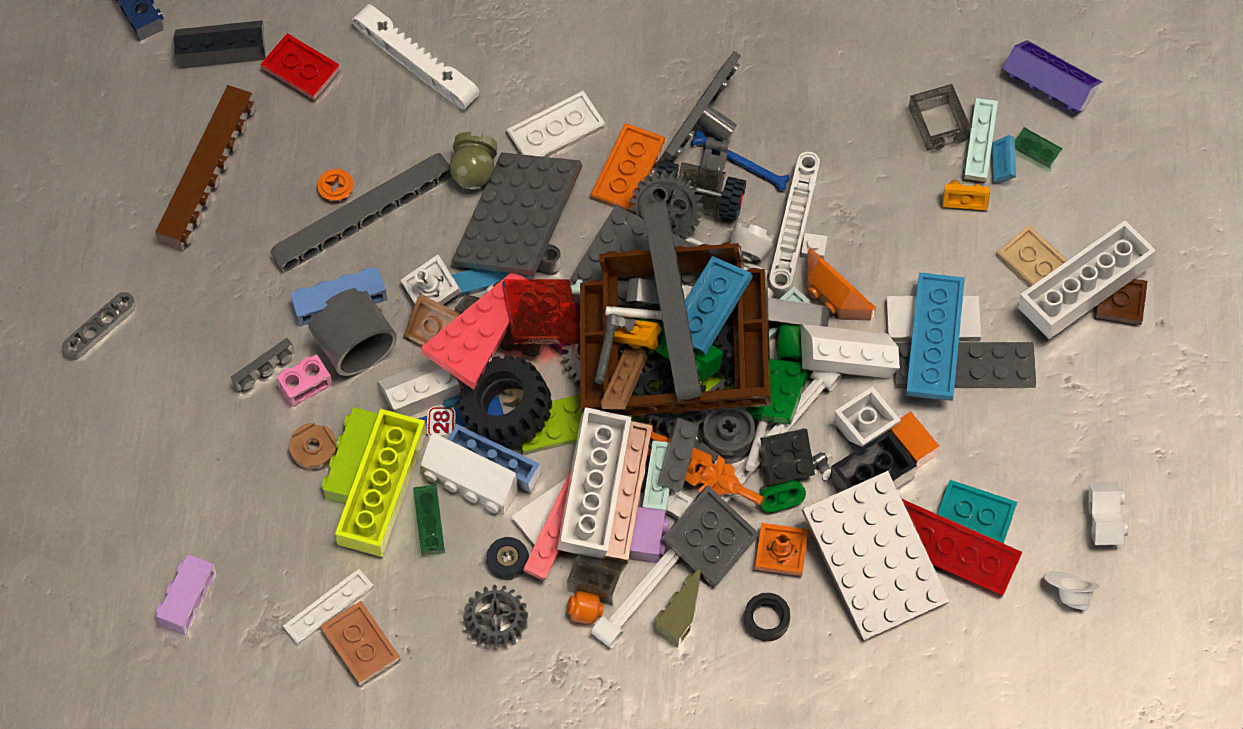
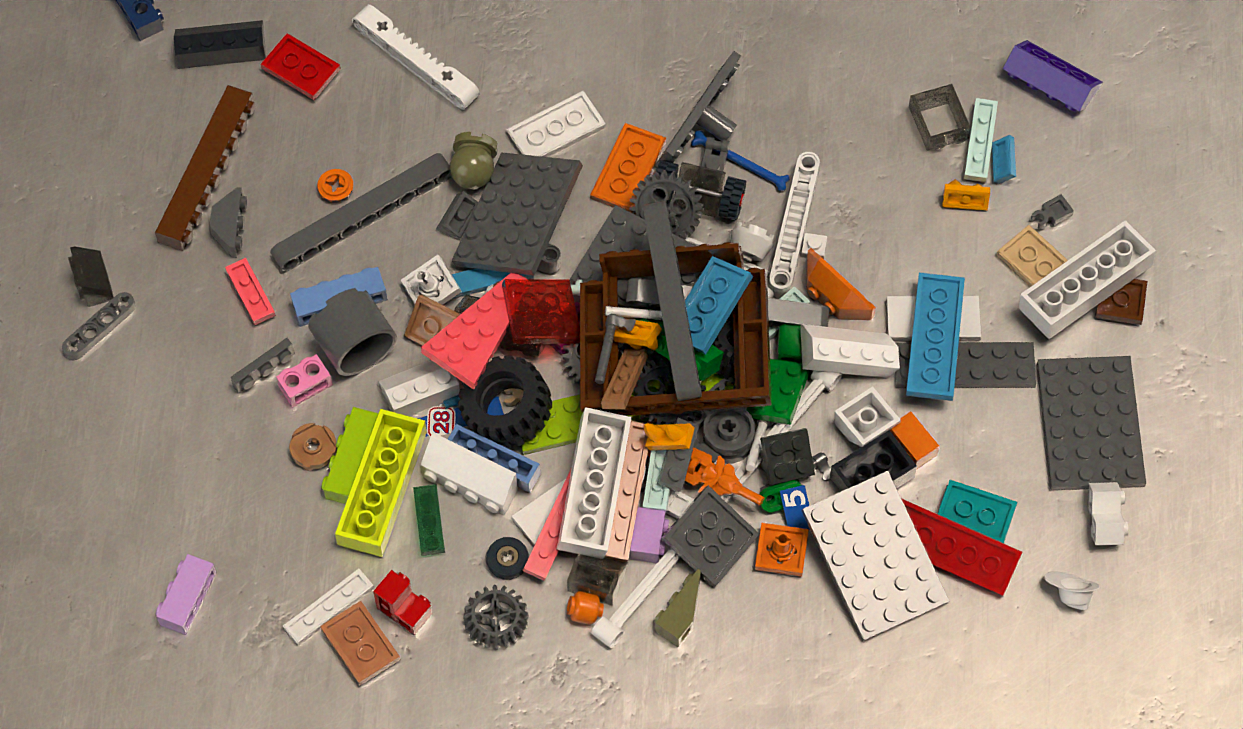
black tyre [744,593,790,641] -> none
clear green plate [1015,127,1063,169] -> none
none -> clear smoke slope [68,246,114,307]
none -> dark grey slope [210,187,247,258]
none -> coral plate [225,258,276,325]
none -> red brick [373,570,432,636]
none -> dark grey slope [436,191,478,240]
none -> light orange tile [644,423,695,451]
none -> blue sticker [780,485,810,530]
none -> dark grey plate [1031,194,1074,230]
none -> dark grey plate [1037,356,1146,491]

